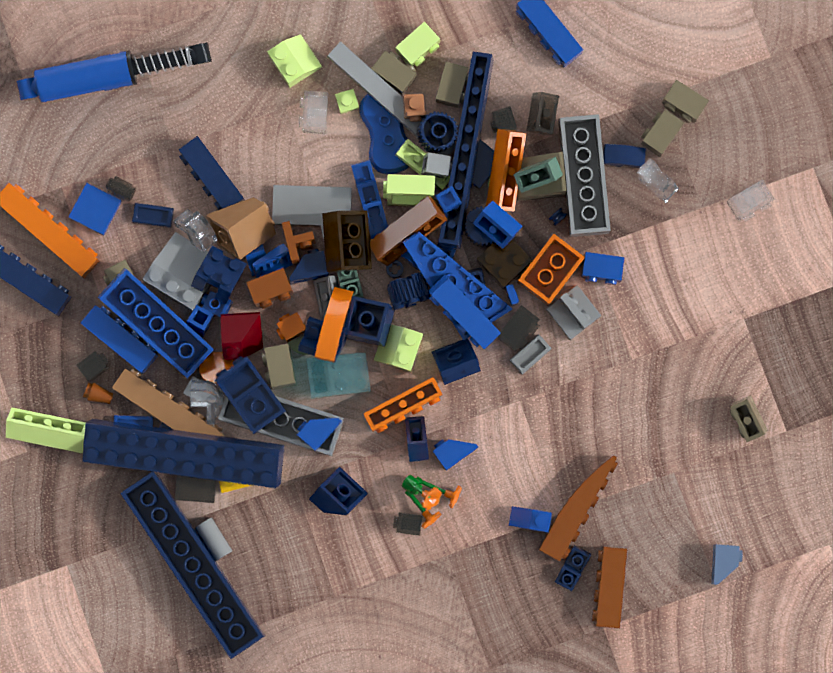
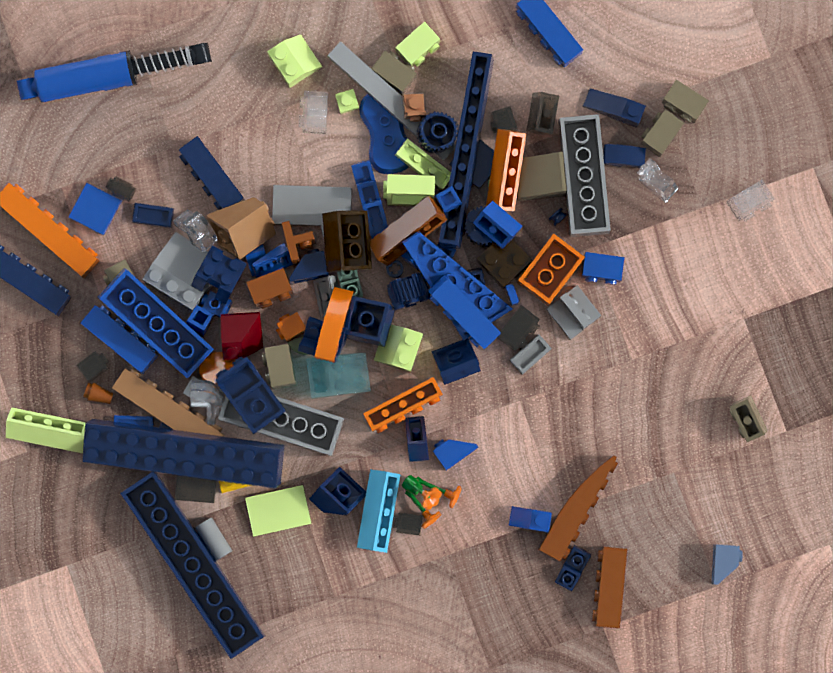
blue slope [297,418,342,451] -> none
light grey brick [421,152,453,179] -> none
dark tan brick [436,62,469,108] -> none
sand green brick [513,157,563,193] -> none
none -> yellowish green tile [245,485,312,537]
none -> medium azure brick [357,469,401,553]
none -> dark blue slope [583,88,646,128]

